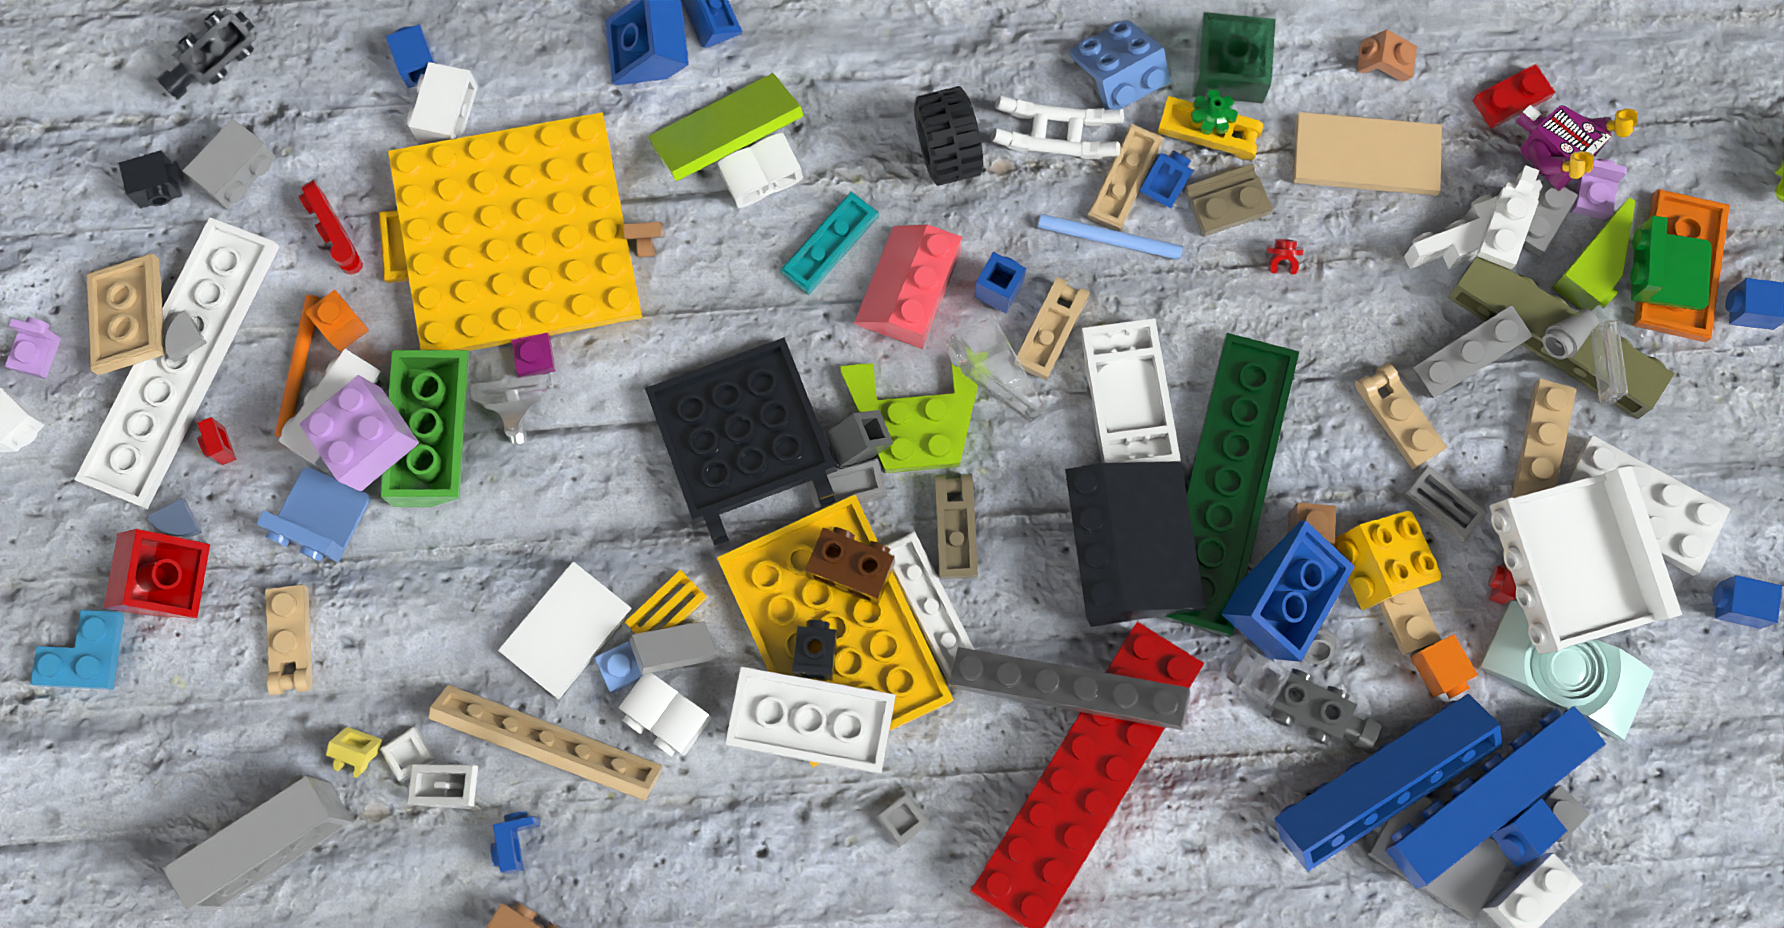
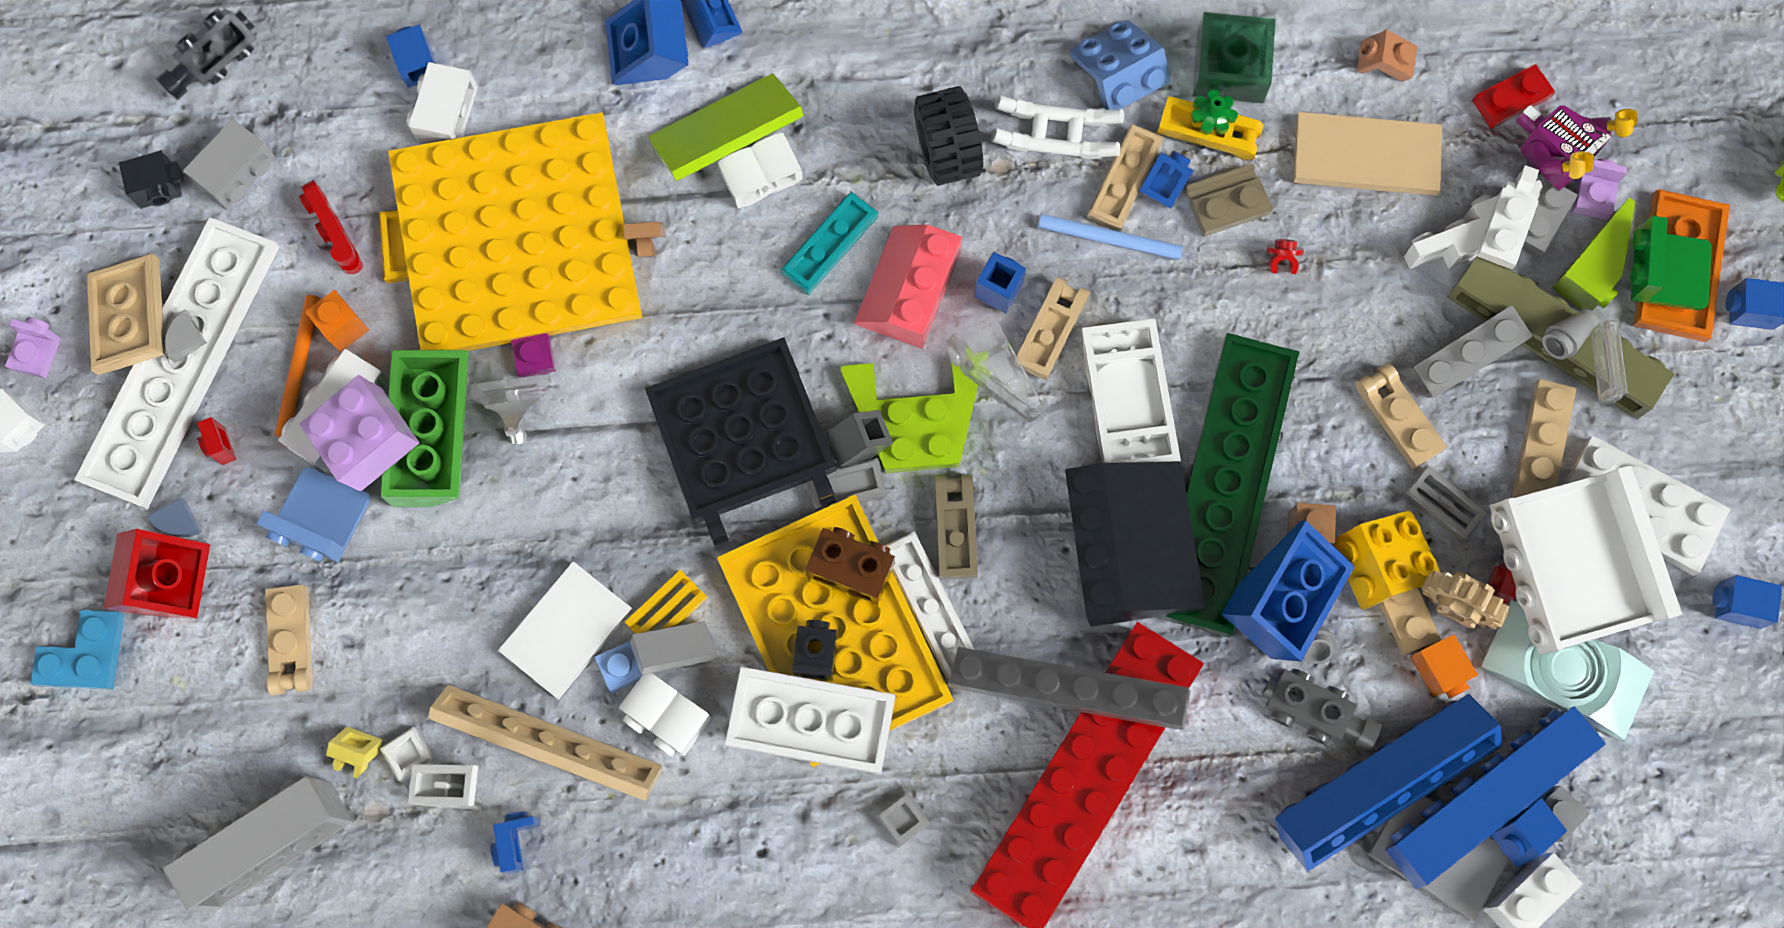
clear brick [1226,644,1291,706] -> none
none -> tan gear [1422,571,1509,630]

